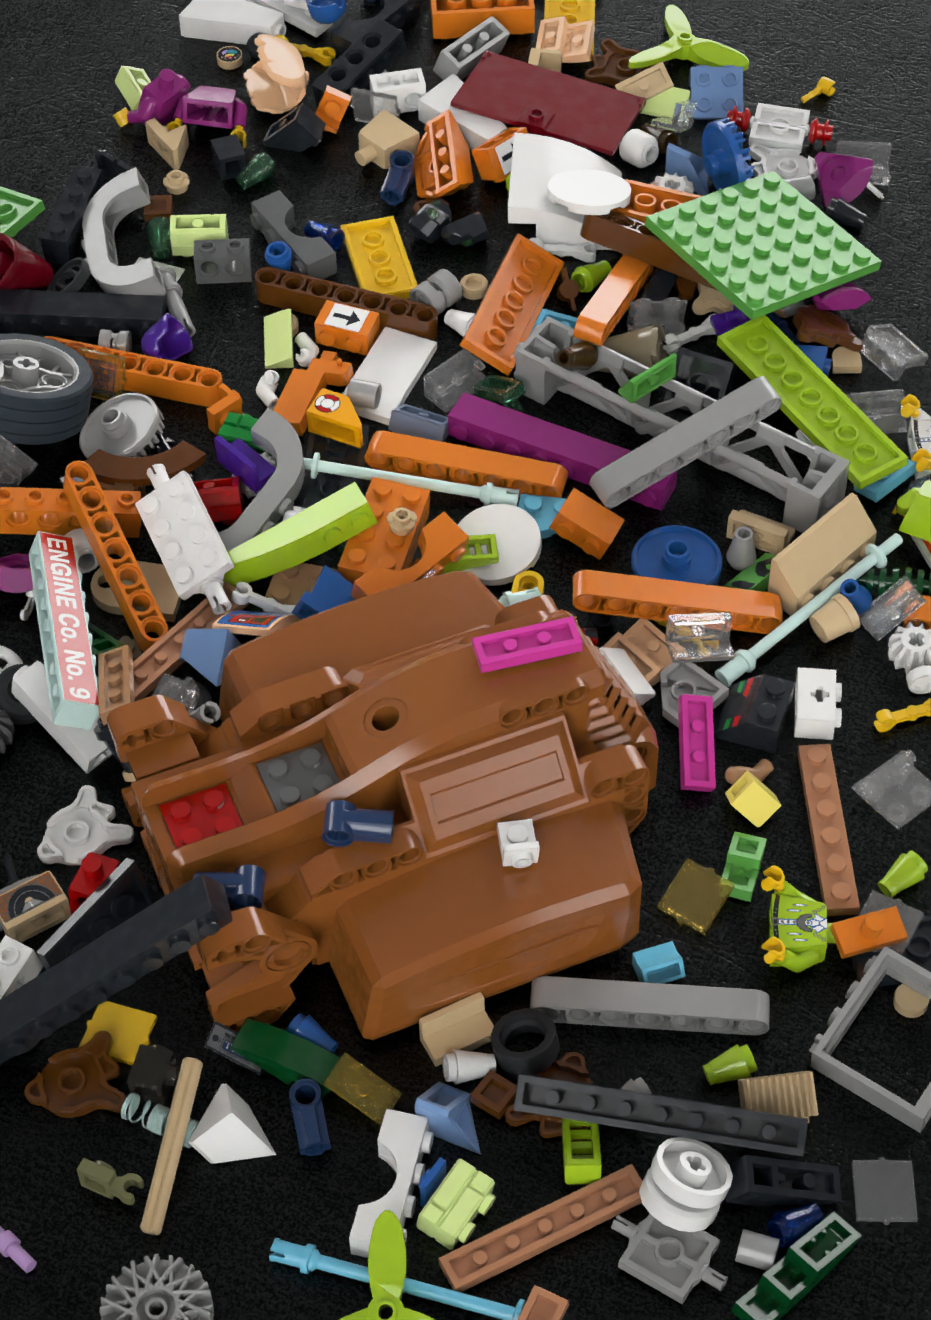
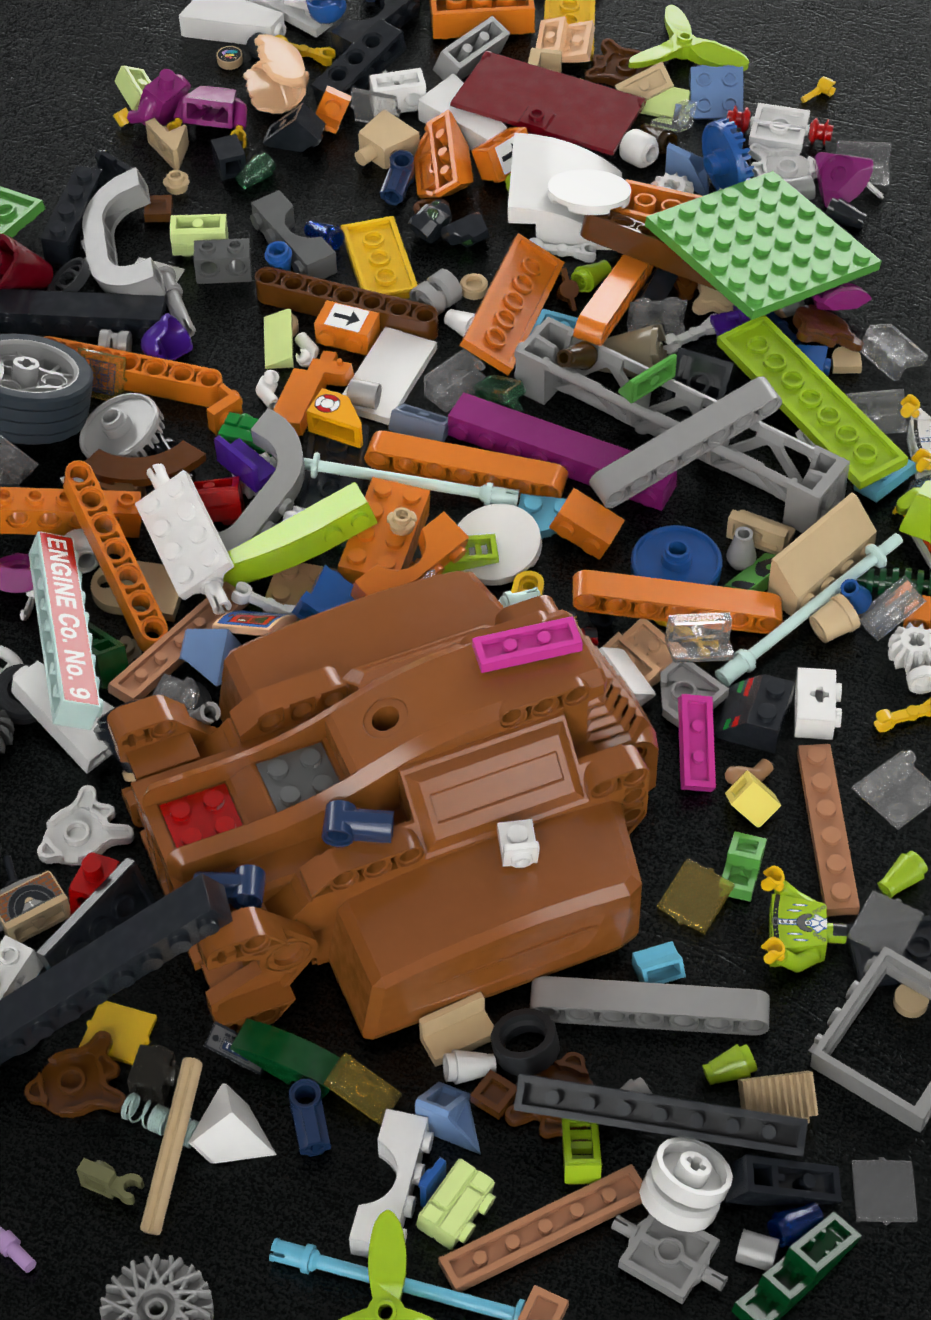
medium nougat plate [98,644,134,725] -> none
clear green cone [146,216,171,259] -> none
blue cone [286,1013,339,1053] -> none
orange tile [830,906,908,959] -> none

